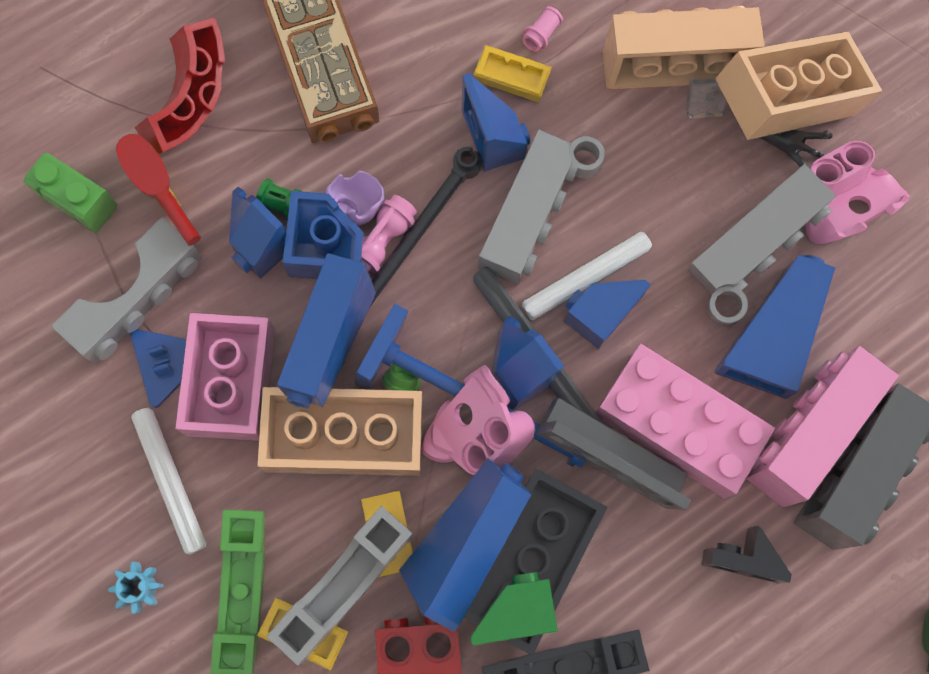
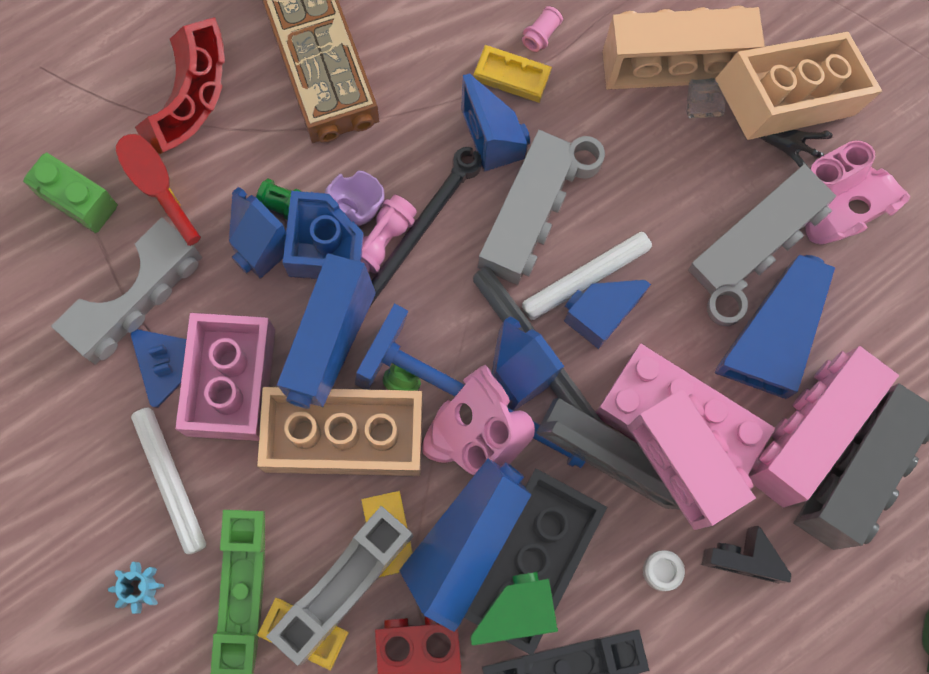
none -> bright pink brick [627,388,756,530]
none -> white tile [643,550,685,591]

